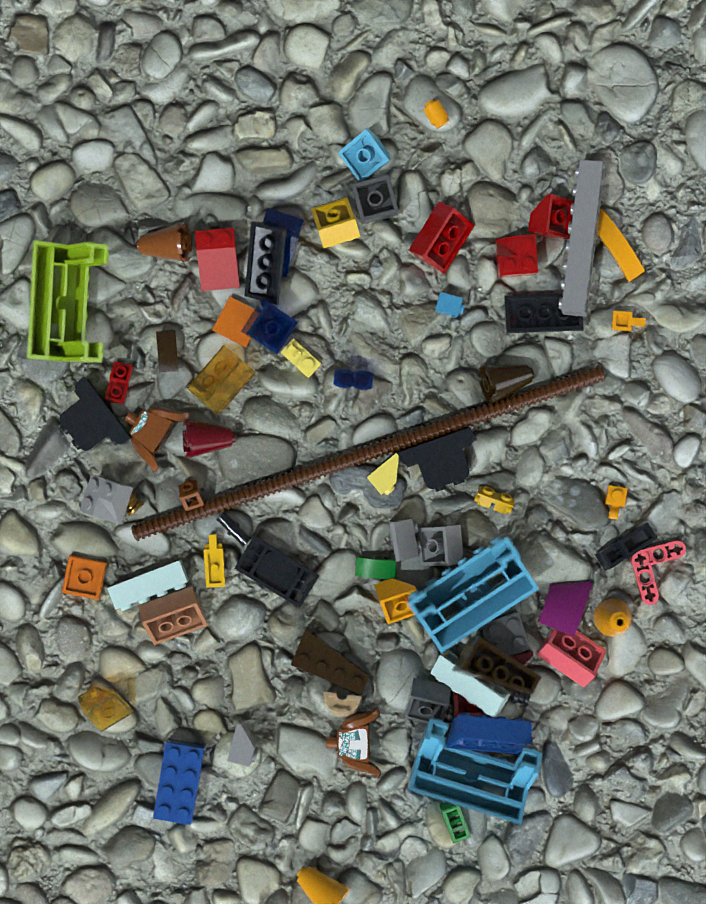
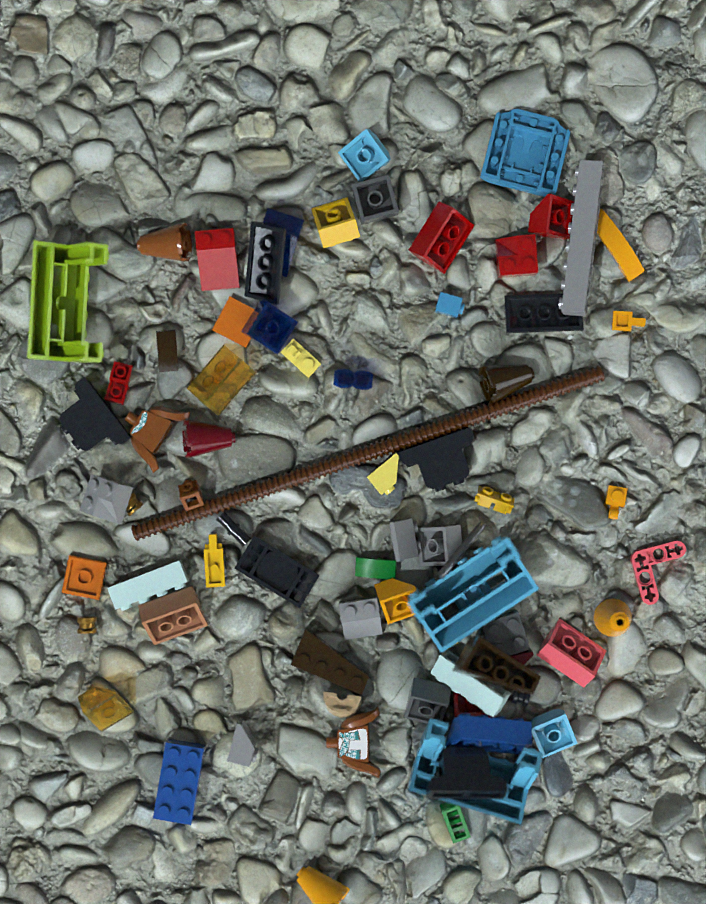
light orange brick [423,99,450,129] -> none
magenta slope [538,581,592,636] -> none
black slope [595,522,657,570] -> none
none -> pearl gold wheel [77,616,97,634]
none -> light grey slope [339,596,383,640]
none -> black brick [426,745,508,799]
none -> flat silver bar [437,522,486,579]
none -> dark azure wedge [480,109,571,197]
none -> medium azure slope [530,709,578,759]

